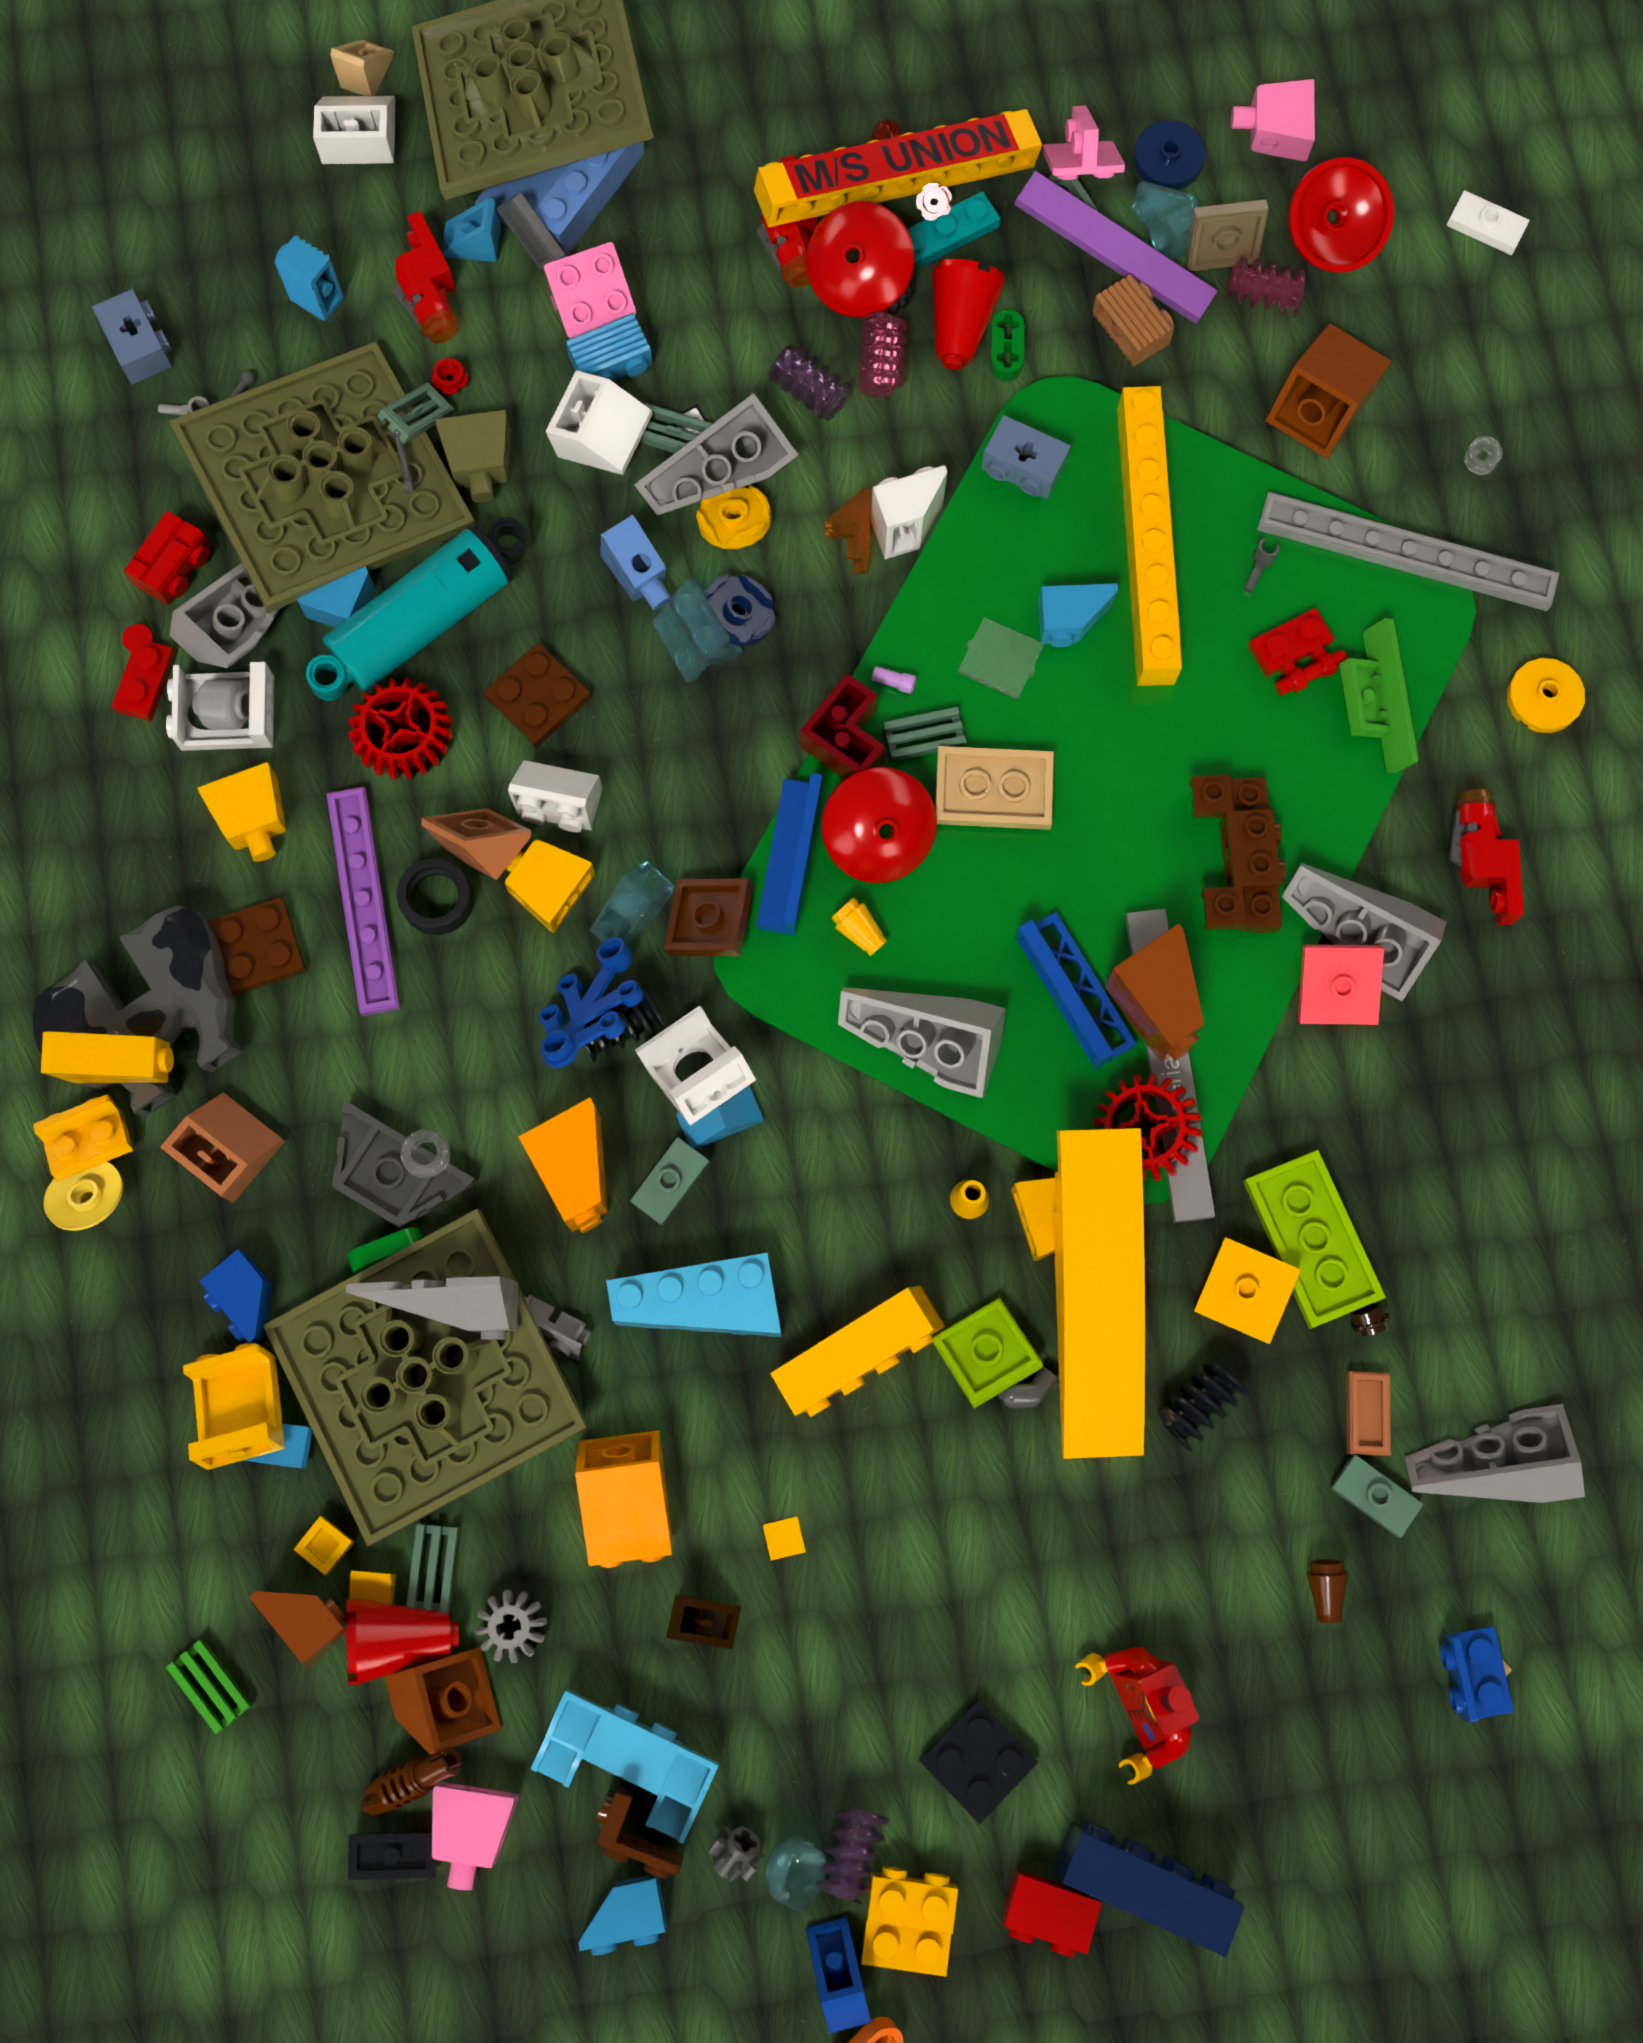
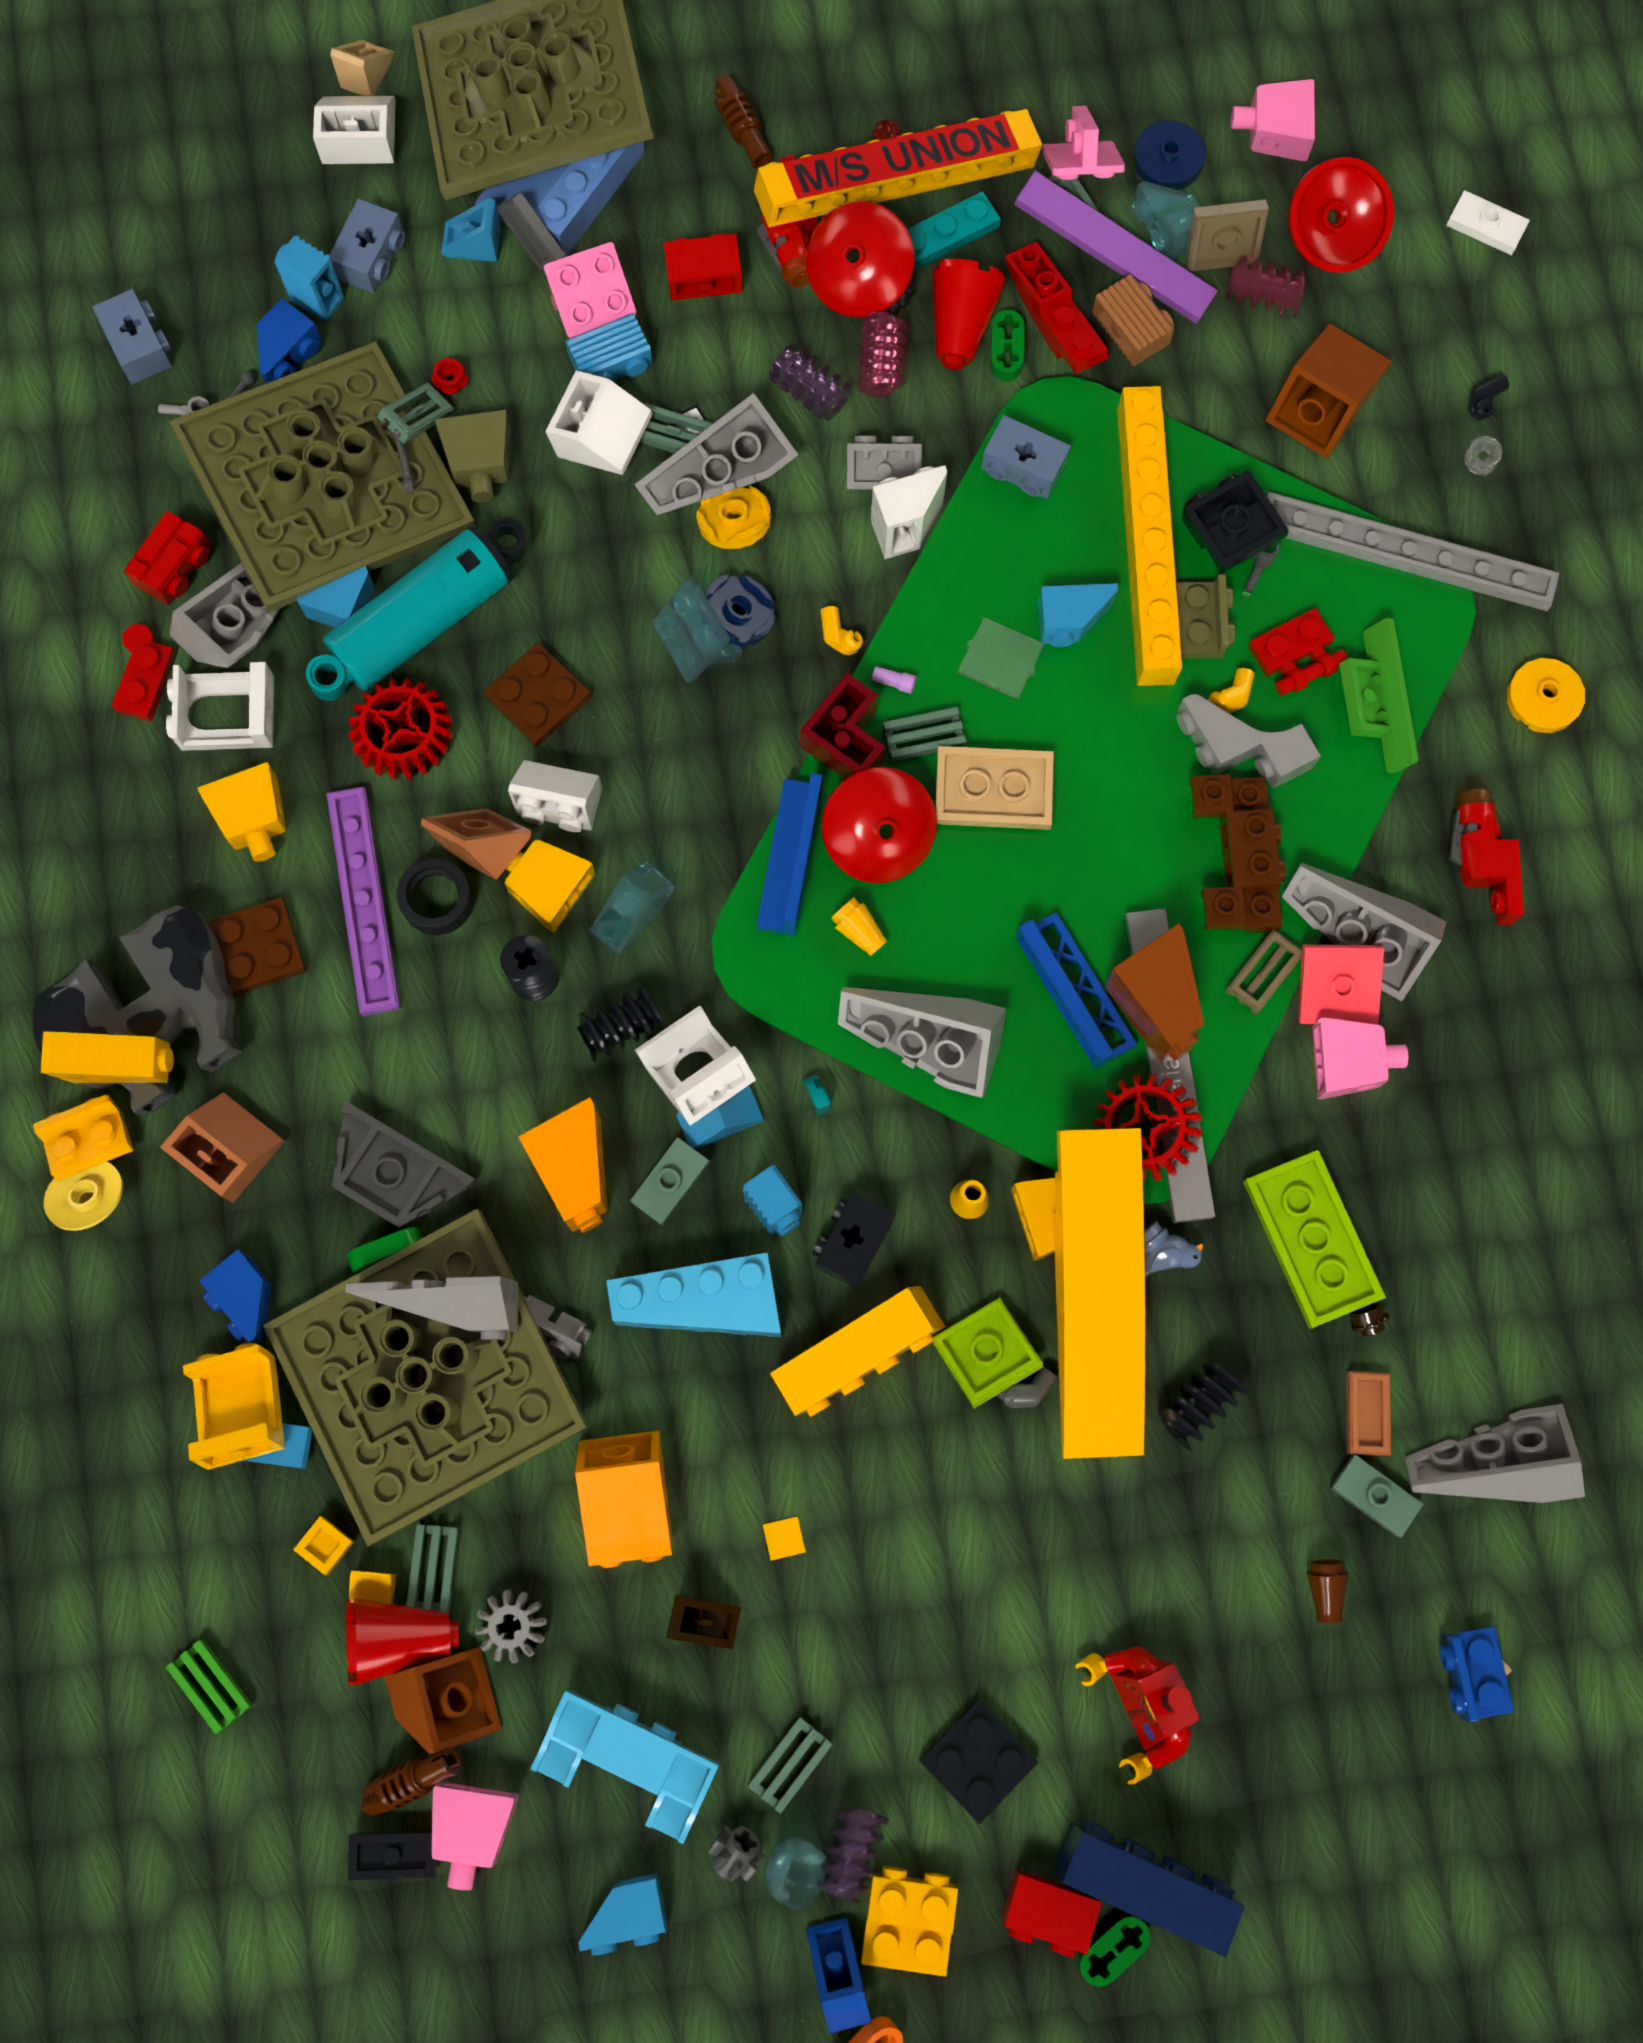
light grey head [192,679,249,730] -> none
dark orange slope [249,1591,346,1669] -> none
red plate [392,211,457,344] -> none
clear piece [400,1129,451,1178] -> none
blue plant [538,937,644,1068] -> none
reddish brown bracket [596,1783,684,1879] -> none
medium blue torso [600,515,672,611] -> none
reddish brown plate [663,878,754,956] -> none
clear orange slope [825,489,871,574] -> none
plate [916,183,952,221] -> none
yellow plate [1194,1237,1301,1344] -> none
none -> blue slope [257,298,322,384]
none -> sand blue brick [329,199,405,294]
none -> black piece [500,935,559,1002]
none -> red brick [664,233,742,301]
none -> reddish brown hinge [714,74,773,169]
none -> dark azure brick [743,1165,802,1237]
none -> sand green tile [747,1717,833,1814]
none -> teal tile [802,1075,831,1116]
none -> black brick [812,1192,896,1290]
none -> yellow arm [820,606,863,655]
none -> light grey bracket [846,436,922,489]
none -> red slope [1005,241,1108,374]
none -> green beam [1077,1913,1151,1987]
none -> sand blue animal [1144,1221,1203,1278]
none -> olive bracket [1176,574,1235,659]
none -> light grey arch [1176,694,1321,789]
none -> black plate [1182,470,1289,574]
none -> yellow arm [1208,668,1255,714]
none -> dark tan tile [1225,929,1302,1015]
none -> bright pink torso [1312,1018,1408,1099]
none -> black arm [1468,373,1509,421]

